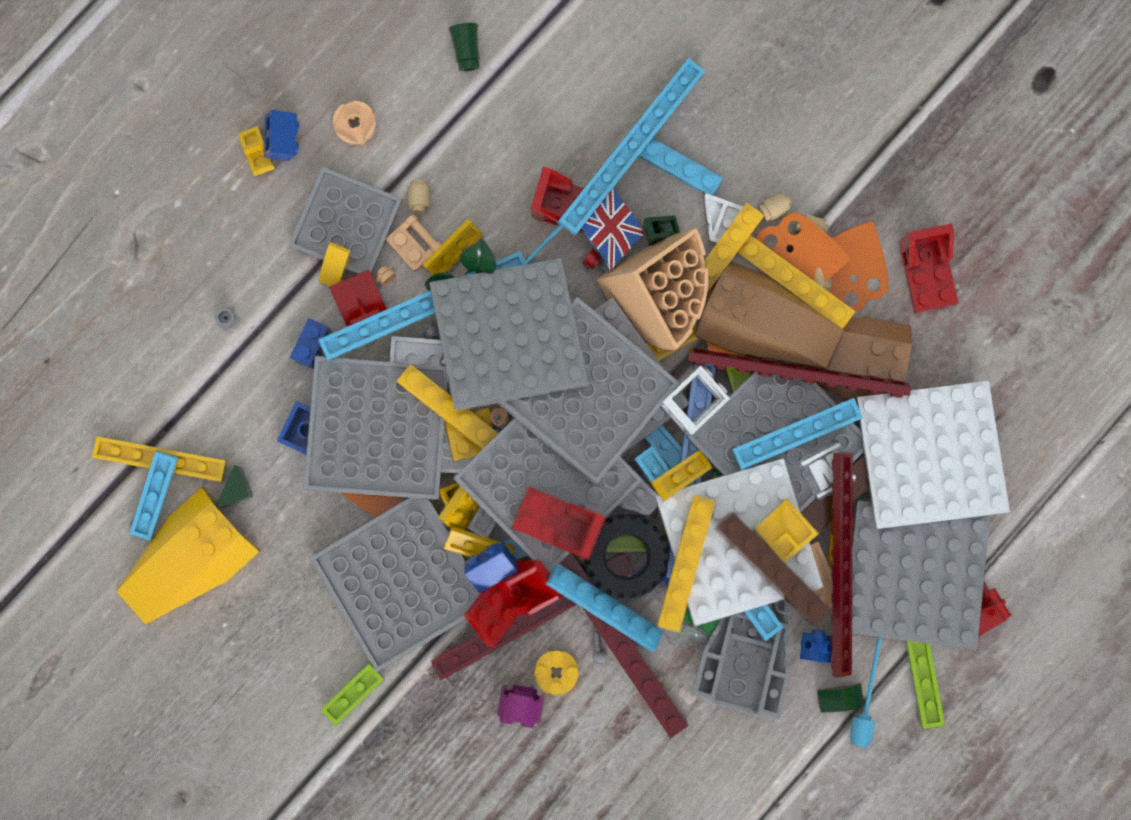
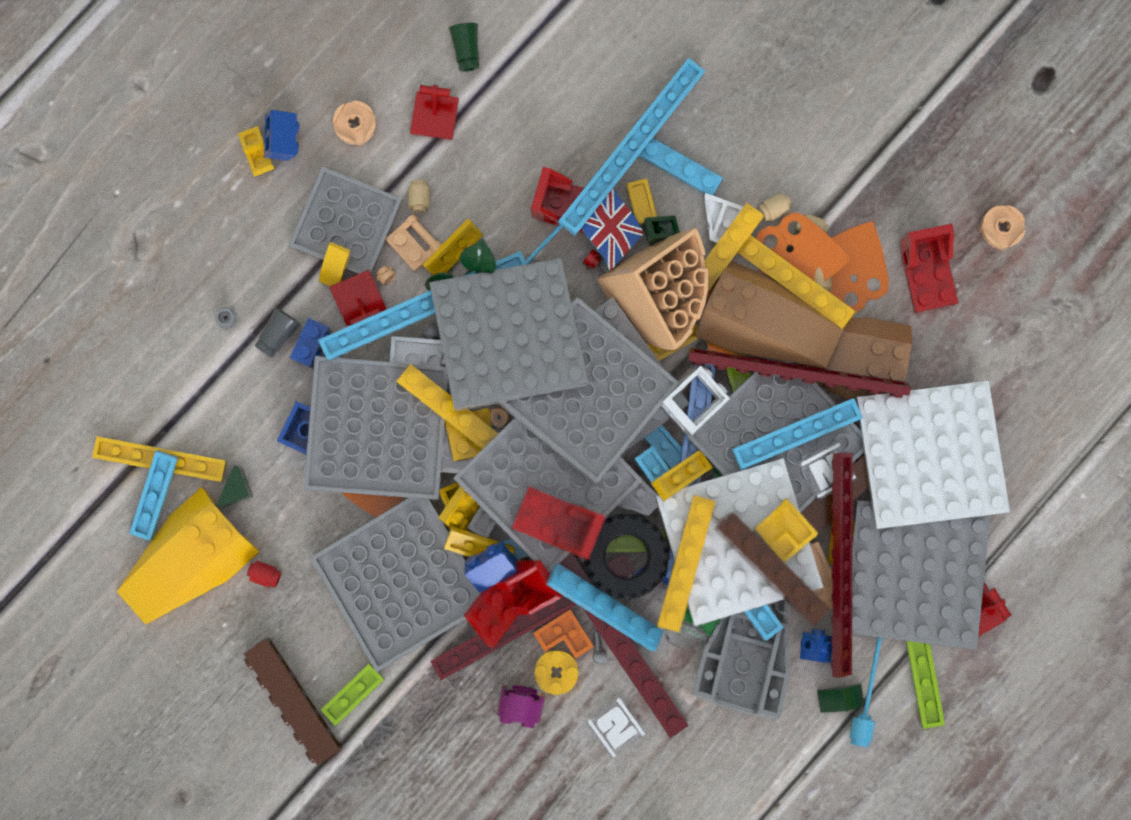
none -> reddish brown brick [244,637,342,766]
none -> red brick [247,560,282,588]
none -> dark grey plant [255,307,301,358]
none -> red plate [410,84,459,140]
none -> orange plate [533,609,594,659]
none -> tile [585,696,647,759]
none -> yellow tile [626,178,657,225]
none -> light nougat plate [979,205,1025,250]

